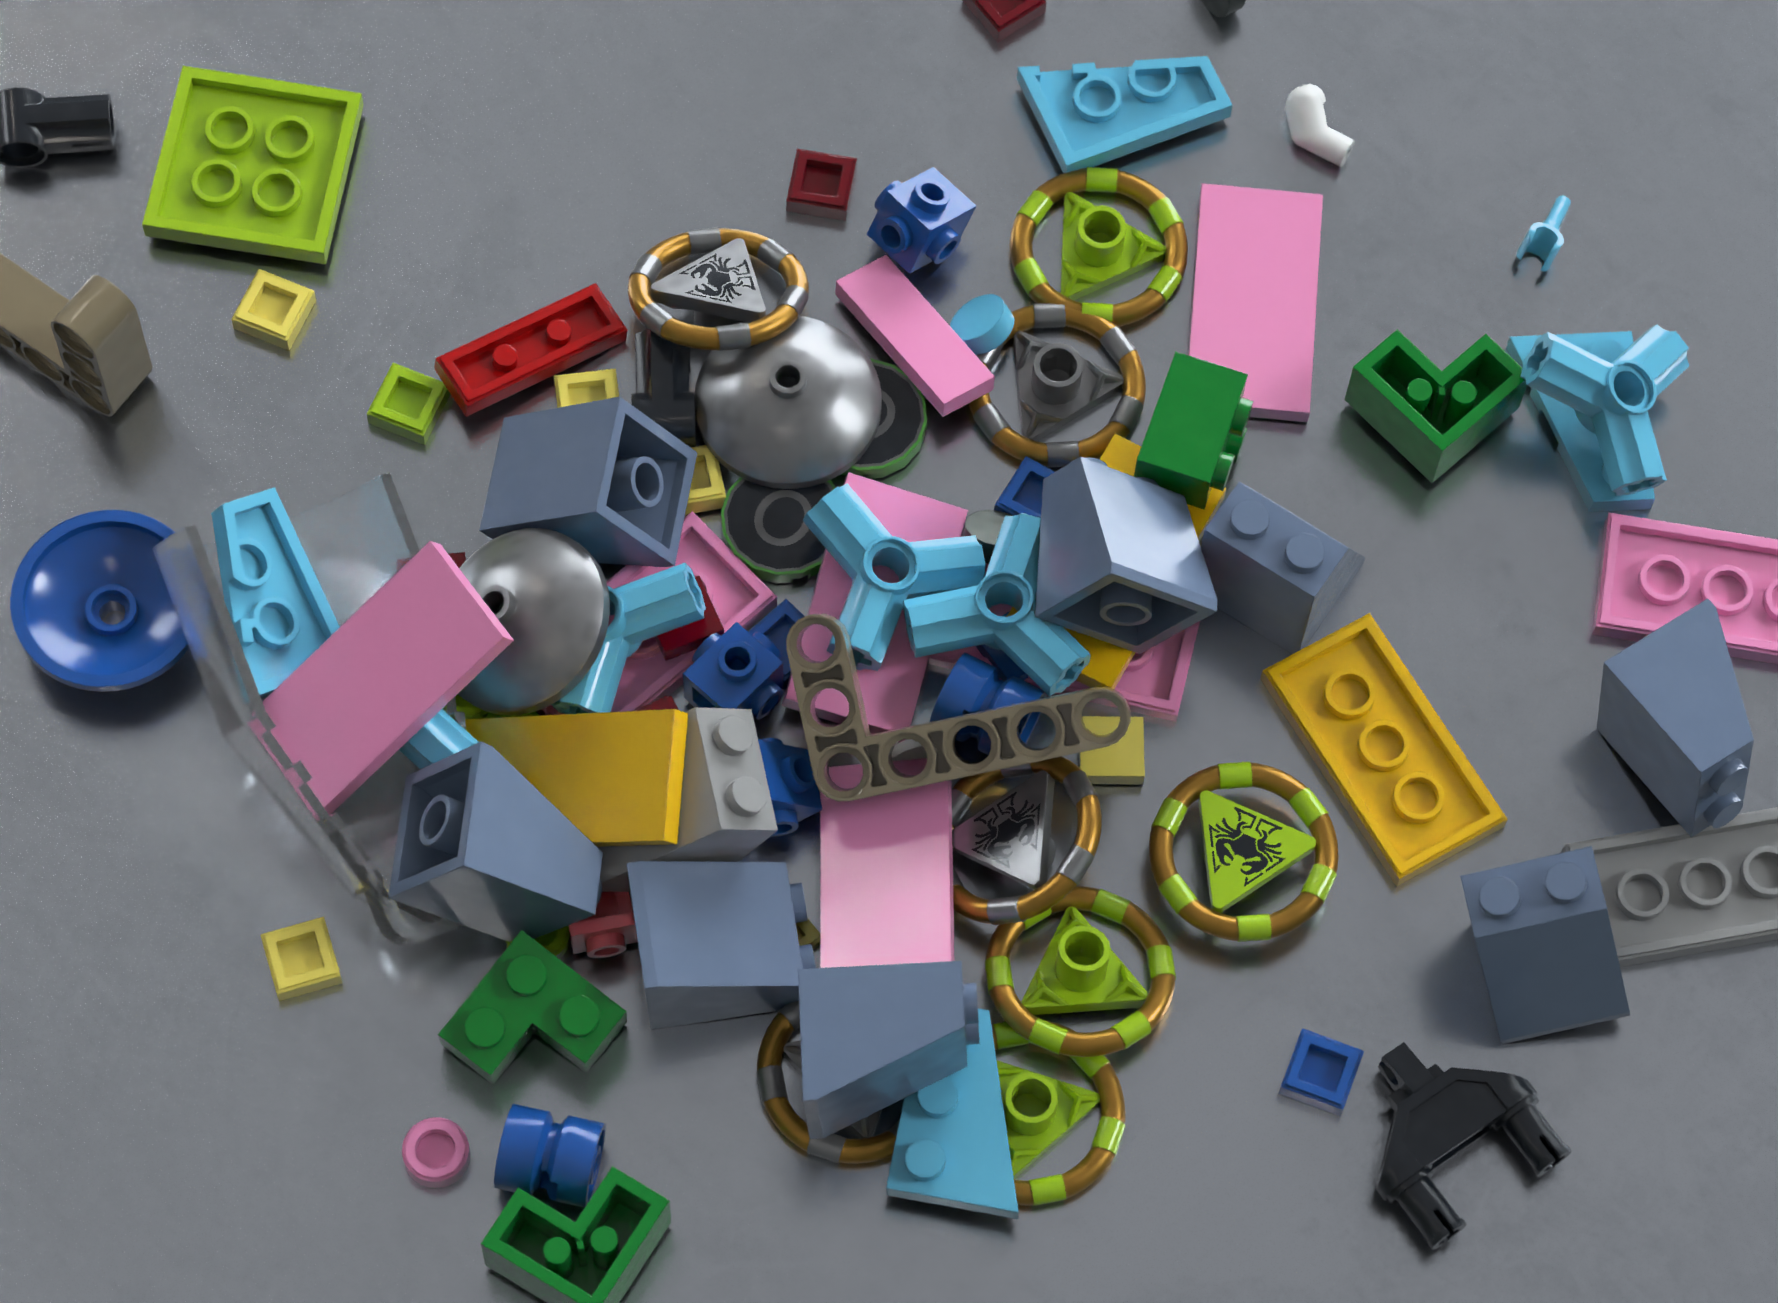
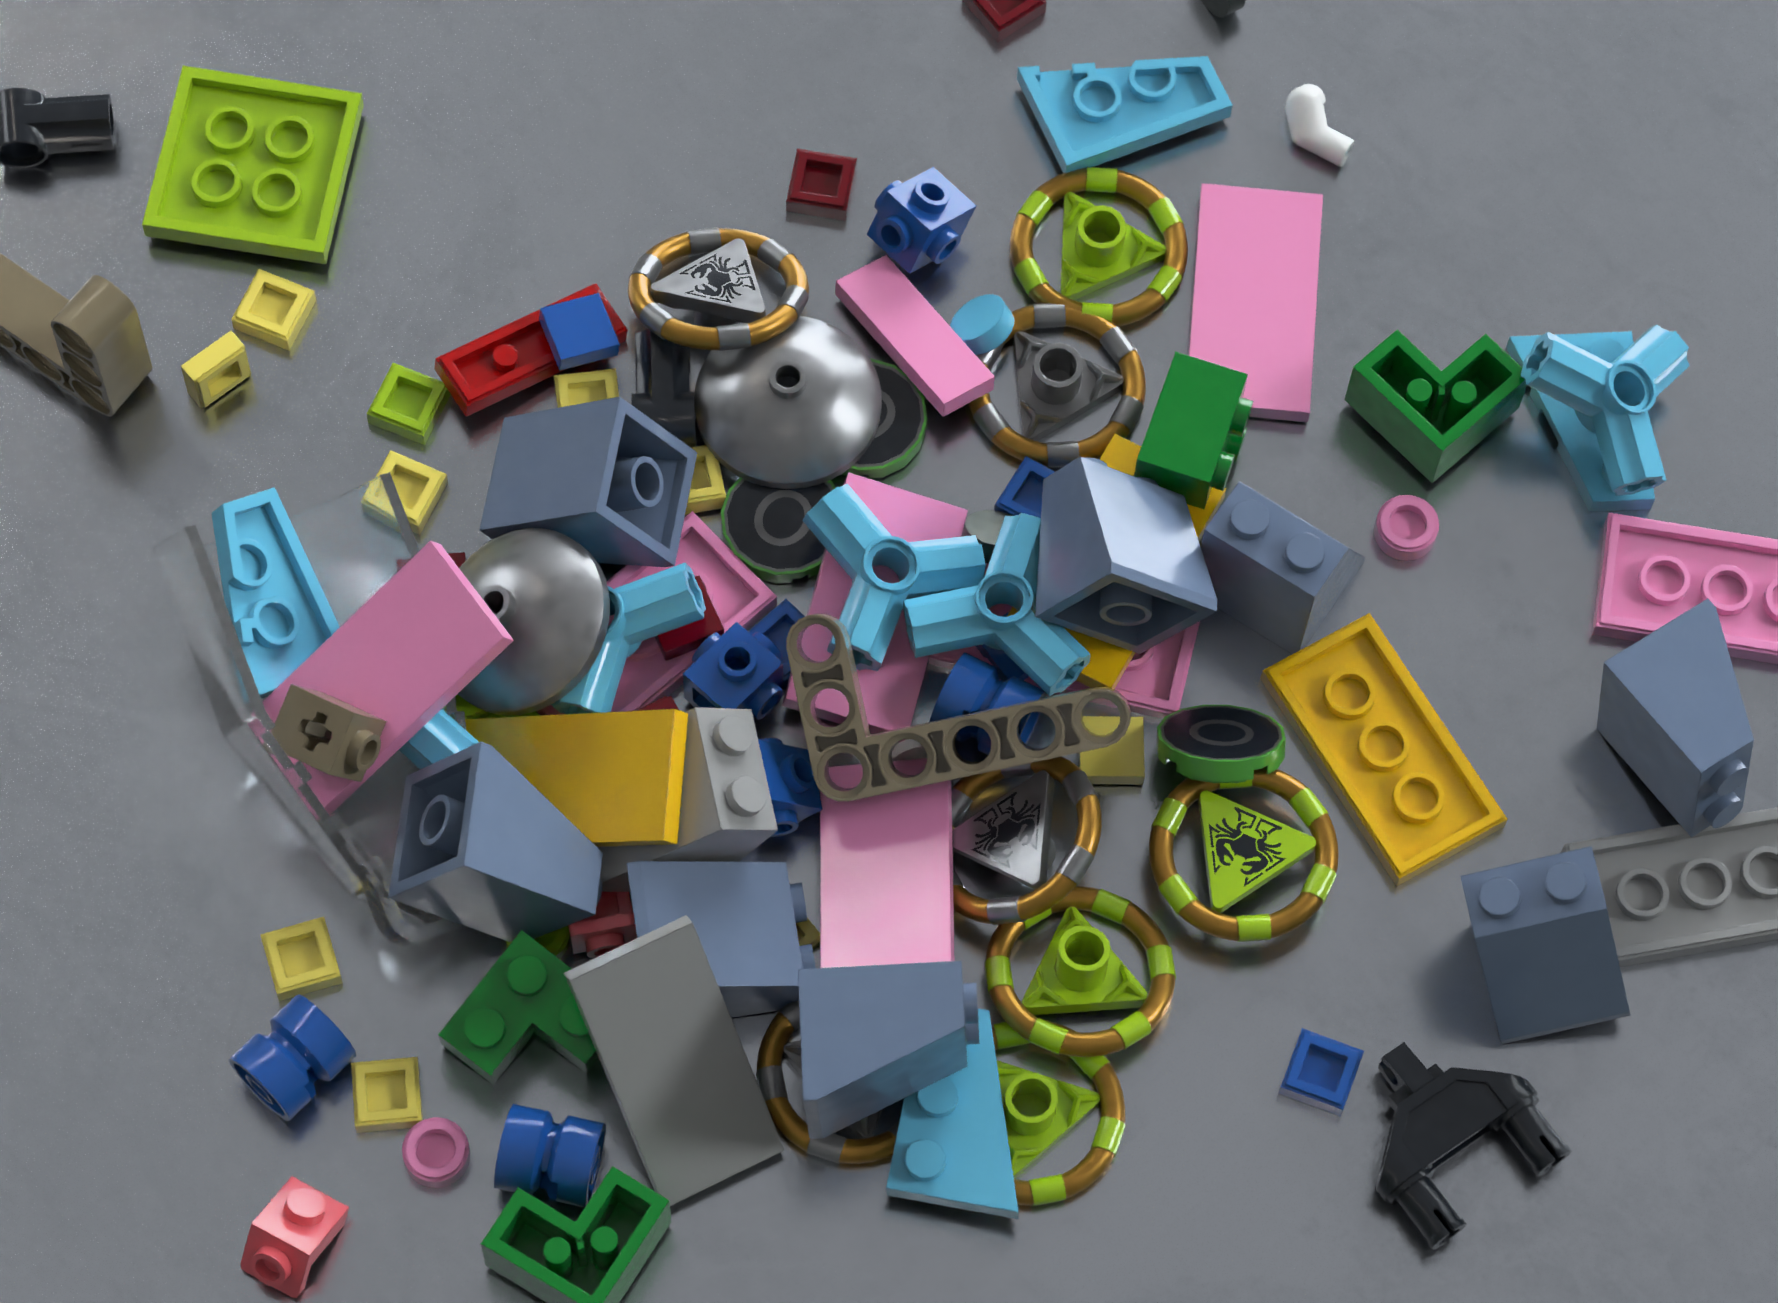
blue dish [10,510,205,692] -> none
medium azure hand [1516,196,1571,272] -> none
none -> light yellow tile [181,331,251,408]
none -> blue wheel [229,994,357,1121]
none -> coral bracket [240,1176,349,1298]
none -> dark tan brick [266,684,387,782]
none -> light yellow tile [351,1057,423,1133]
none -> light yellow tile [362,450,448,535]
none -> blue tile [539,293,620,371]
none -> light grey tile [564,915,784,1206]
none -> tile [1156,705,1286,783]
none -> bright pink tile [1374,495,1439,561]

